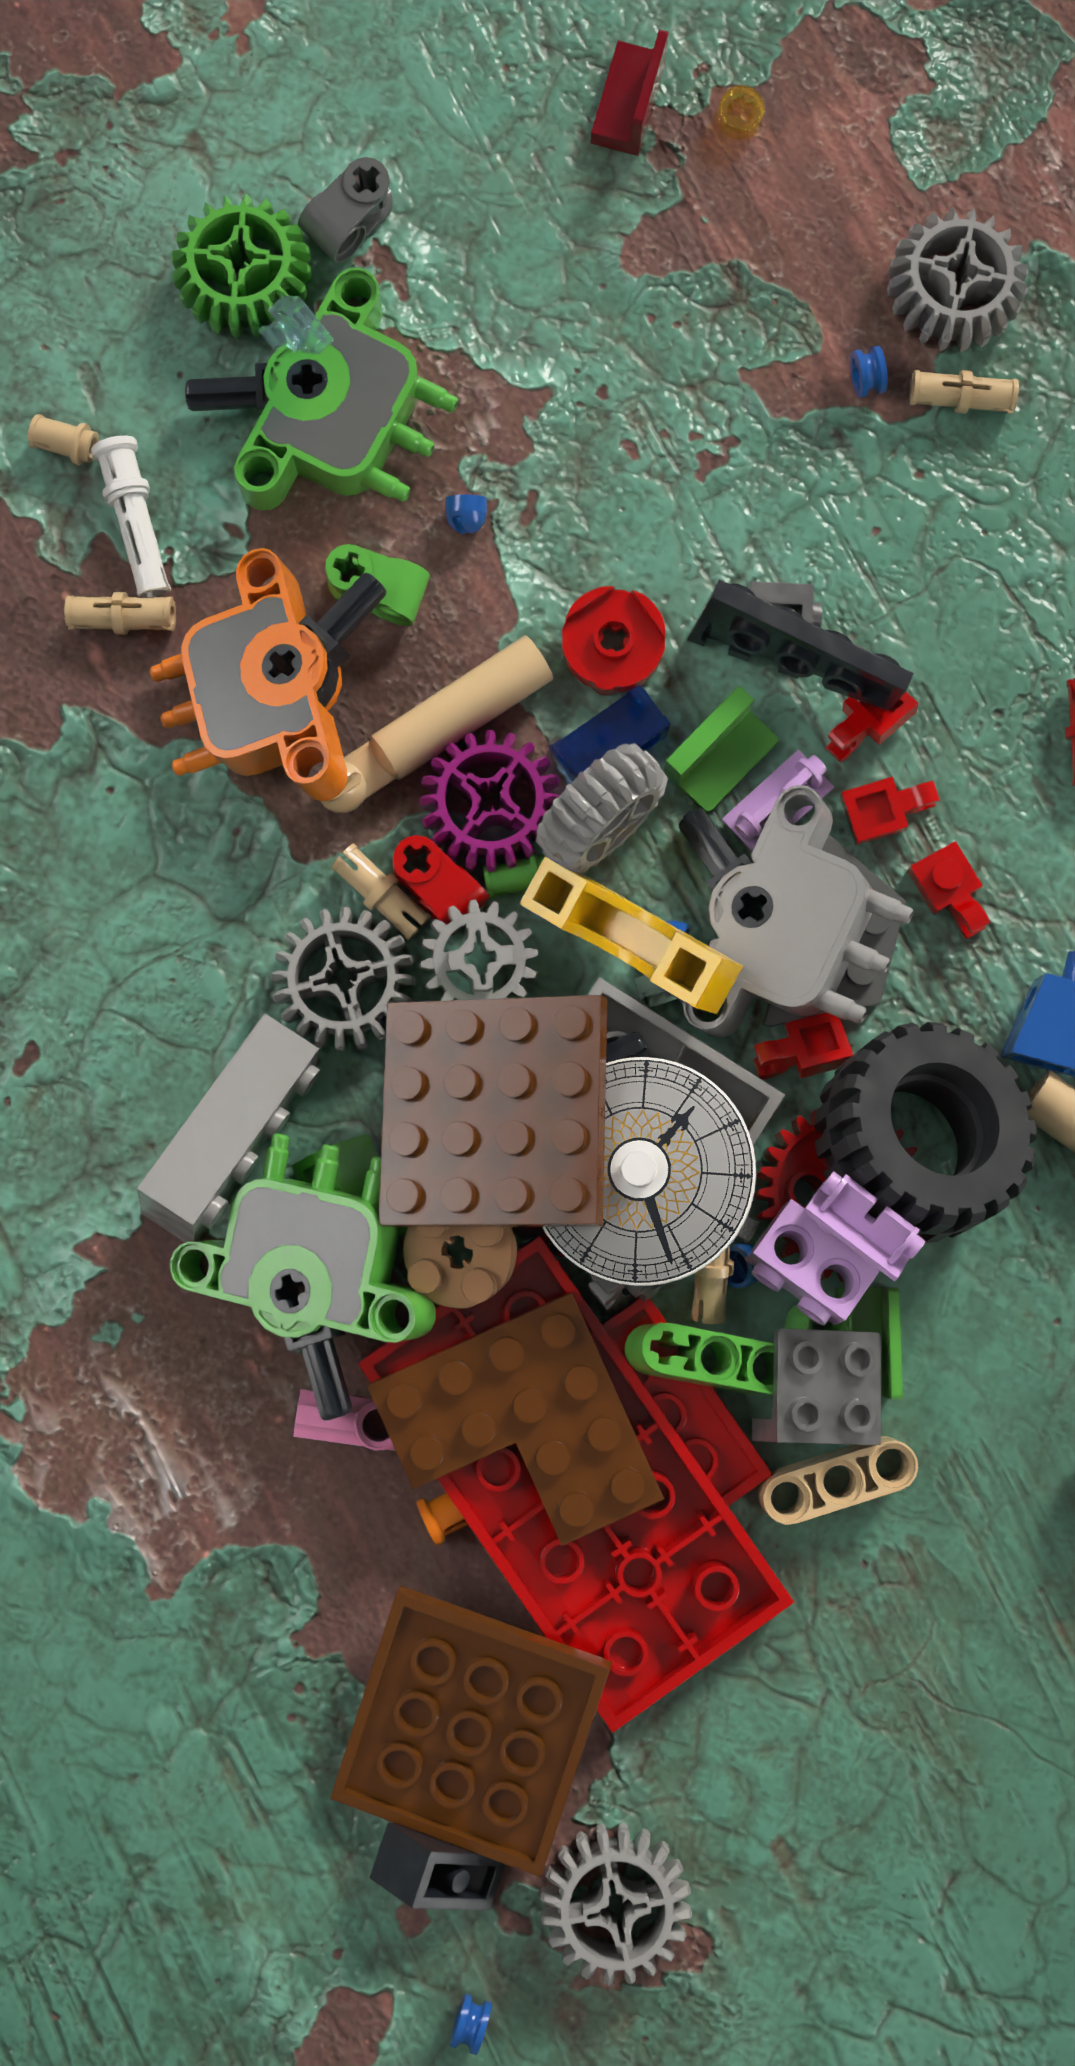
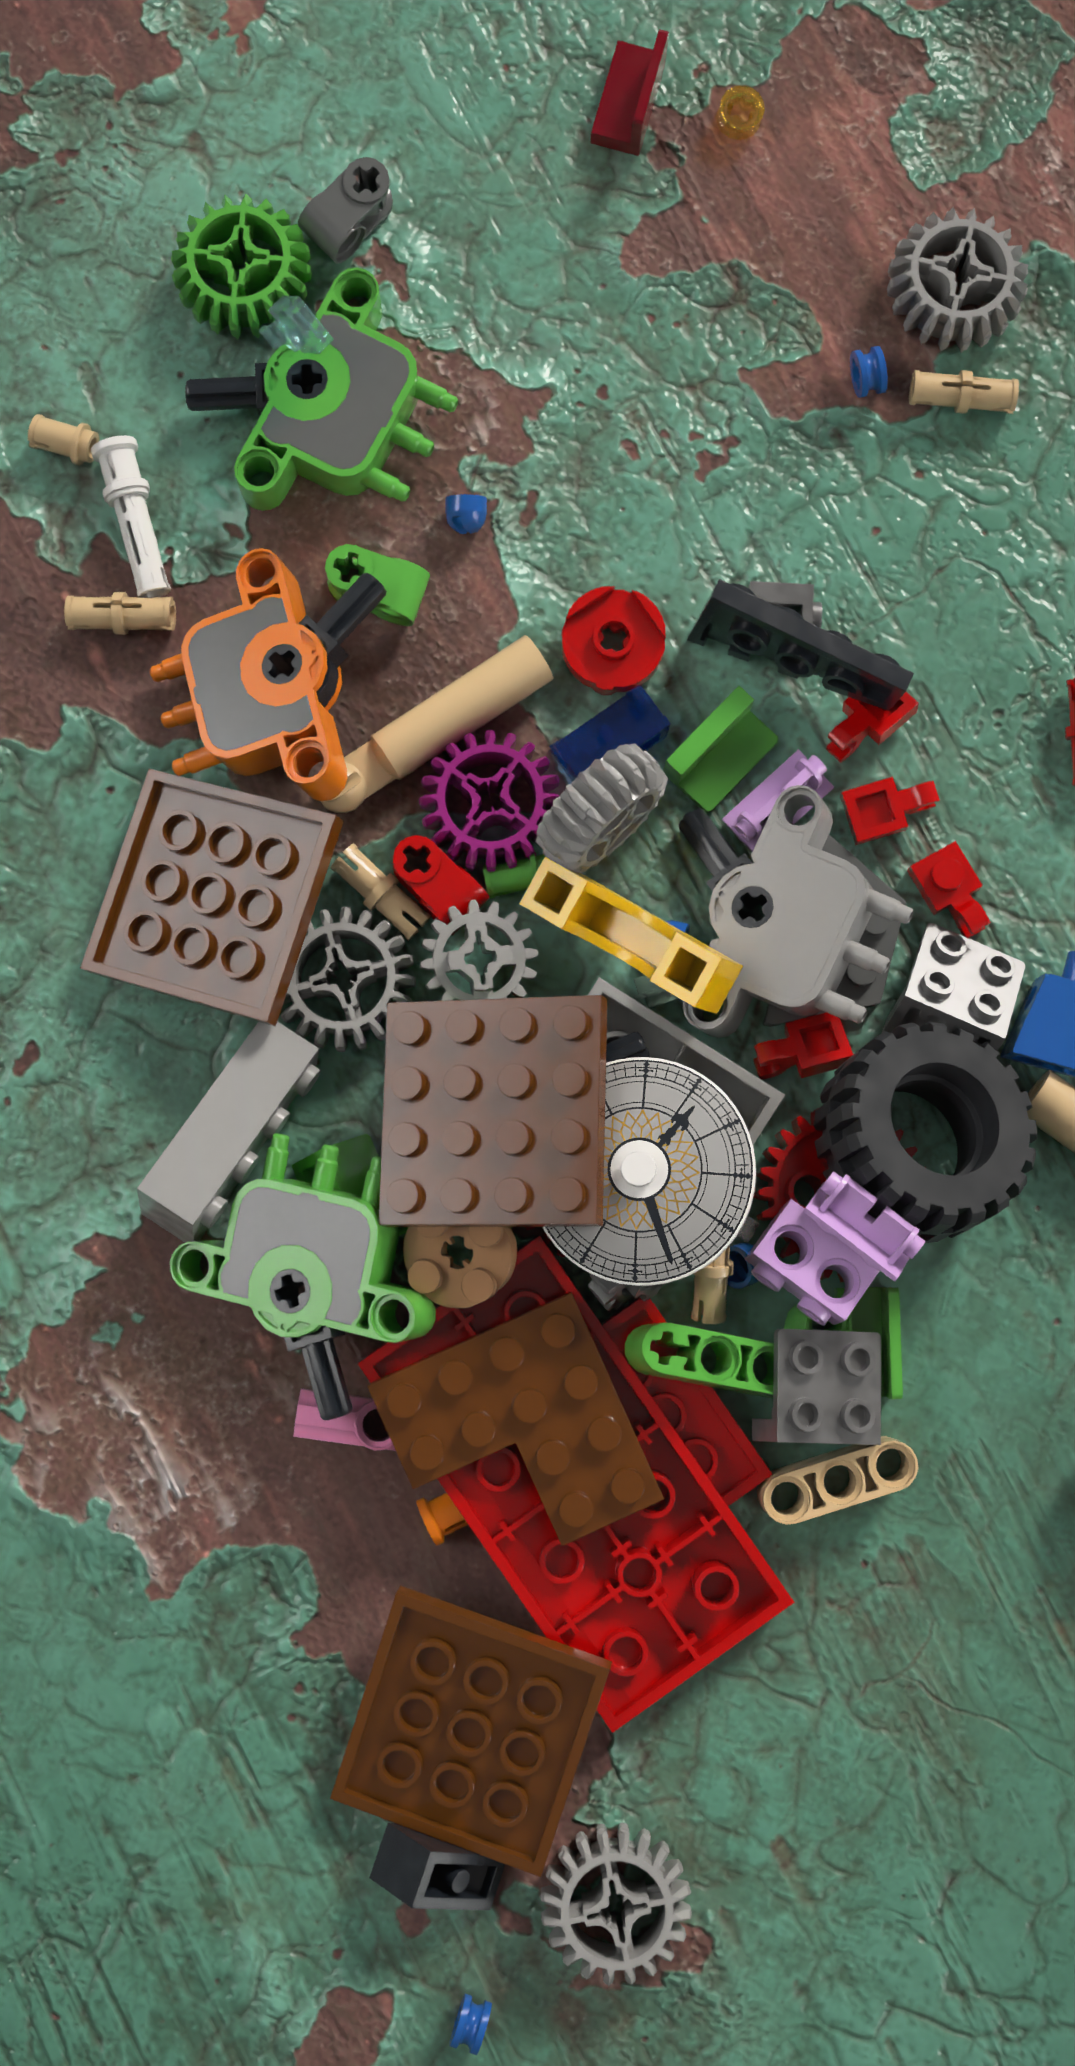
none -> plate [80,768,344,1027]
none -> bracket [882,923,1025,1051]

